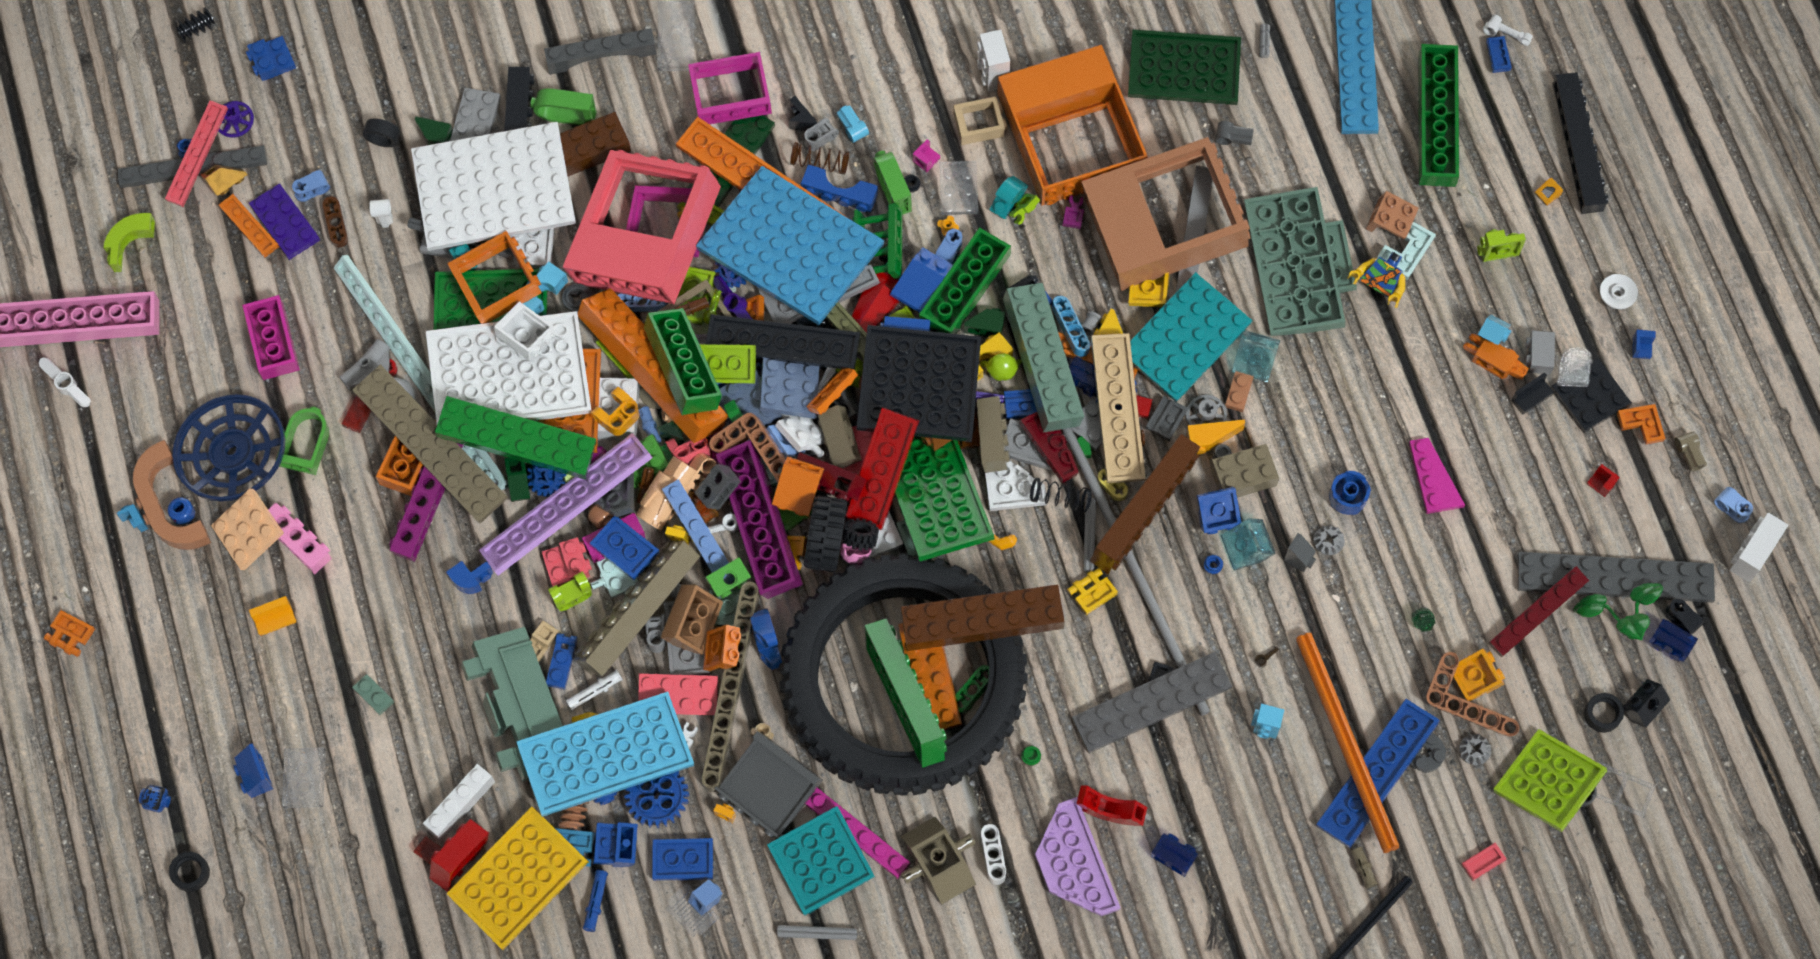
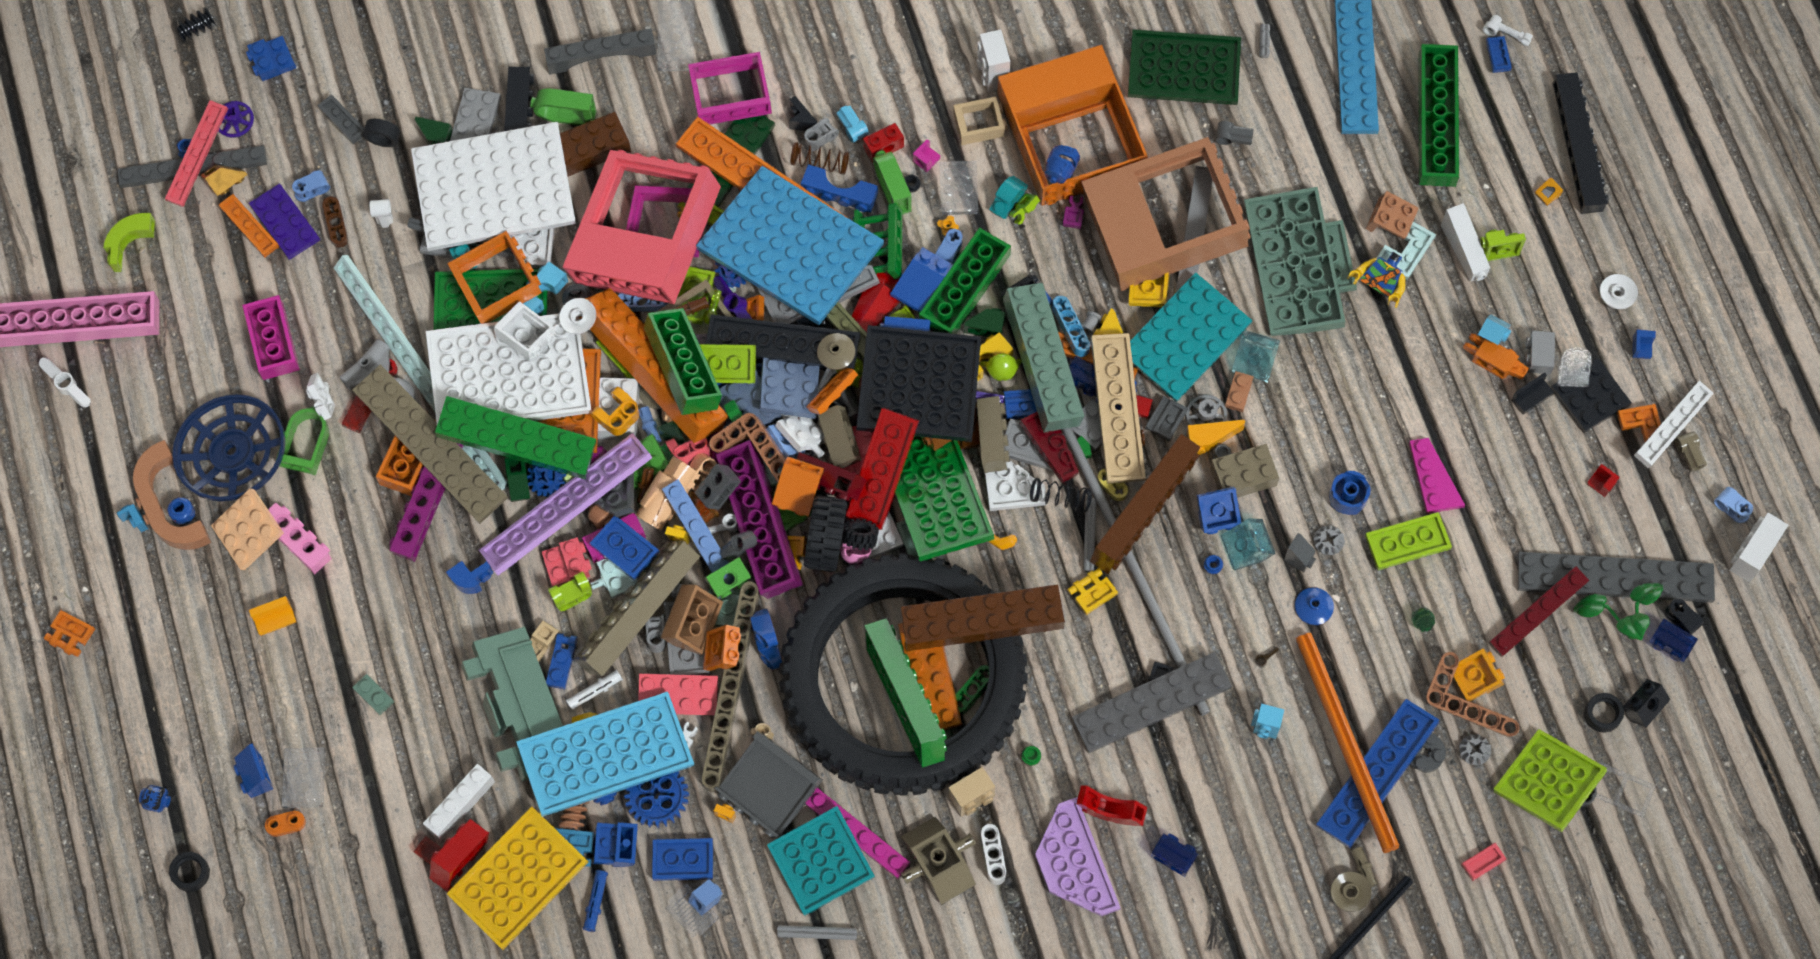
none -> orange plate [265,811,306,837]
none -> white plate [306,373,335,420]
none -> dark grey plate [317,94,364,144]
none -> white dish [559,298,596,334]
none -> dark grey piece [720,531,757,562]
none -> dark tan dish [817,333,855,370]
none -> red brick [863,122,904,163]
none -> tan brick [948,767,995,817]
none -> blue helmet [1044,145,1080,184]
none -> blue dish [1295,587,1334,625]
none -> dark tan dish [1331,871,1372,912]
none -> lime plate [1365,512,1452,570]
none -> white slope [1441,203,1490,282]
none -> white plate [1634,381,1714,468]

